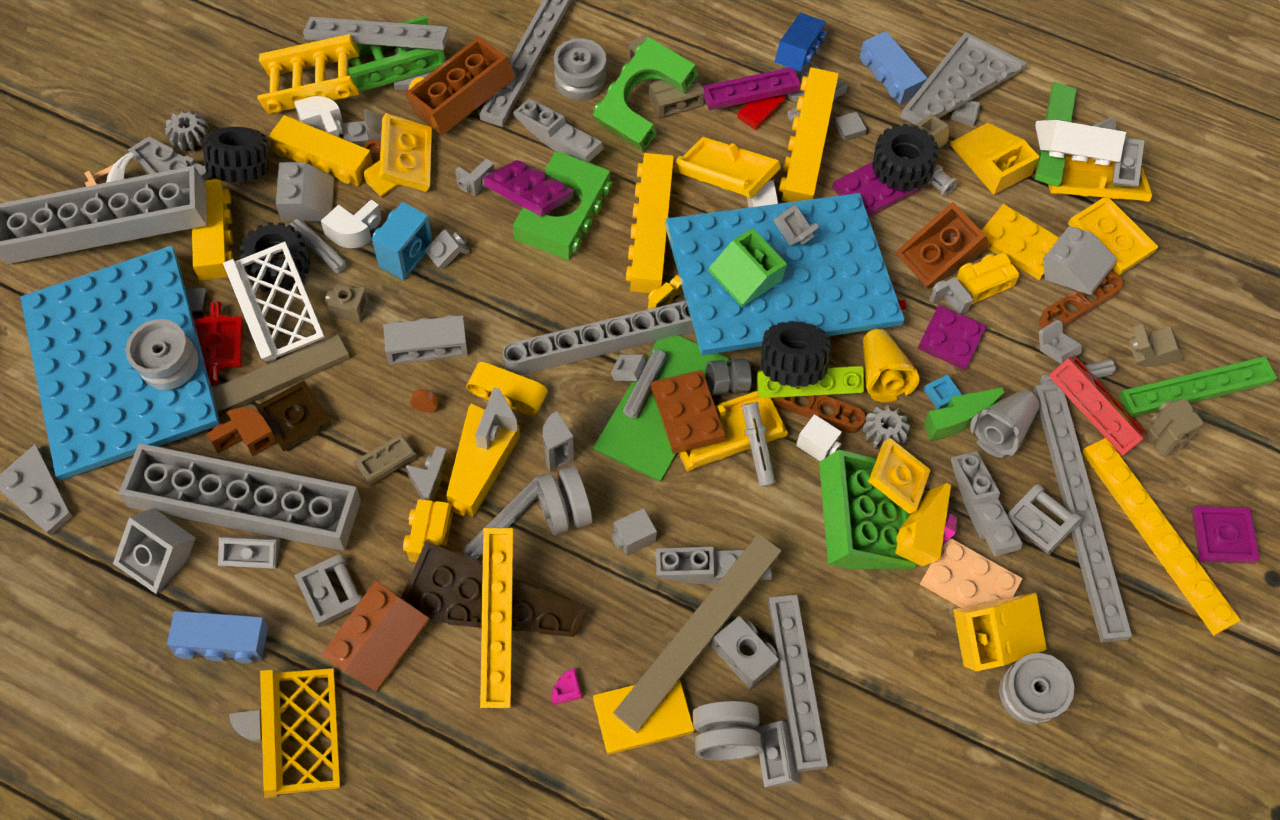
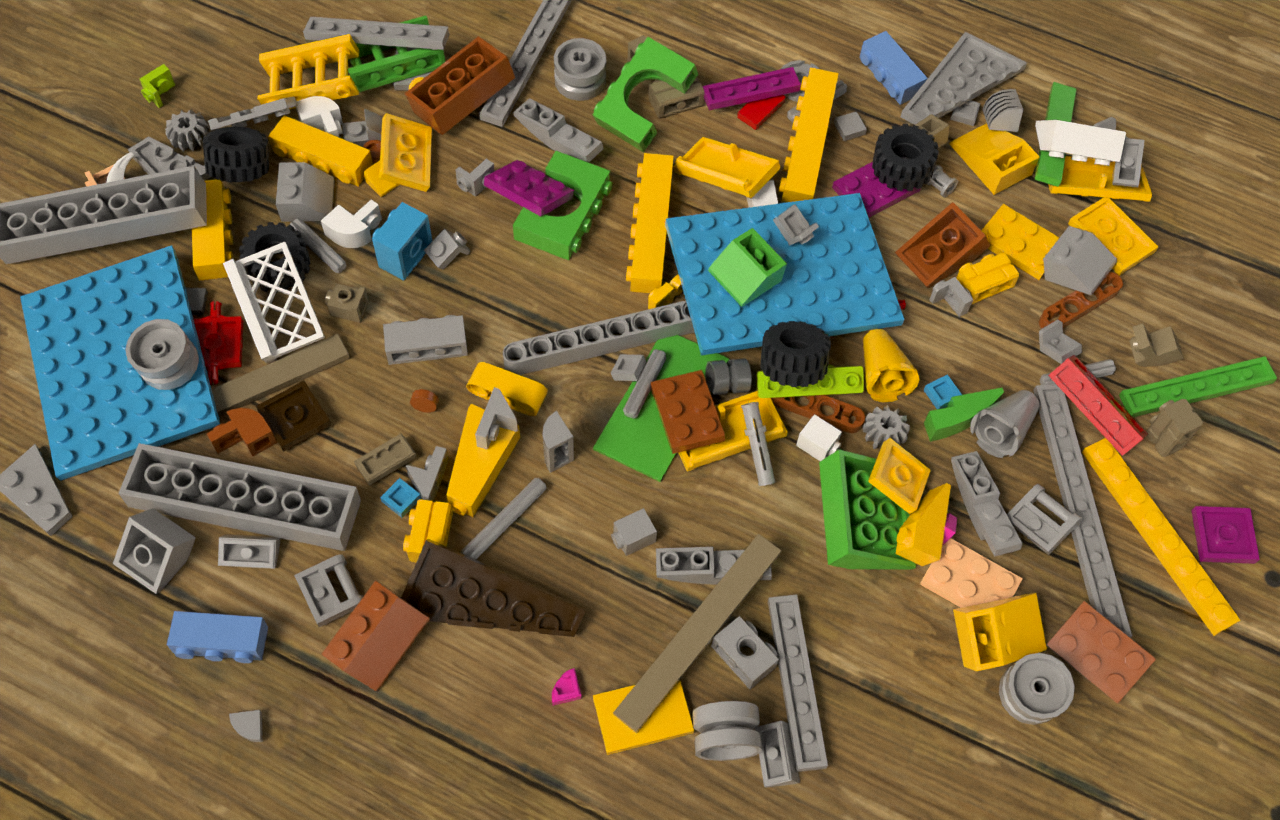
yellow fence [260,668,340,798] -> none
yellow plate [480,528,513,708] -> none
light grey wheel [535,465,592,536] -> none
blue brick [774,12,827,71] -> none
magenta plate [917,305,986,370] -> none
none -> lime bracket [140,64,175,108]
none -> light grey wing [208,96,298,130]
none -> dark azure plate [380,478,421,518]
none -> light grey brick [982,89,1023,132]
none -> plate [1046,601,1156,704]

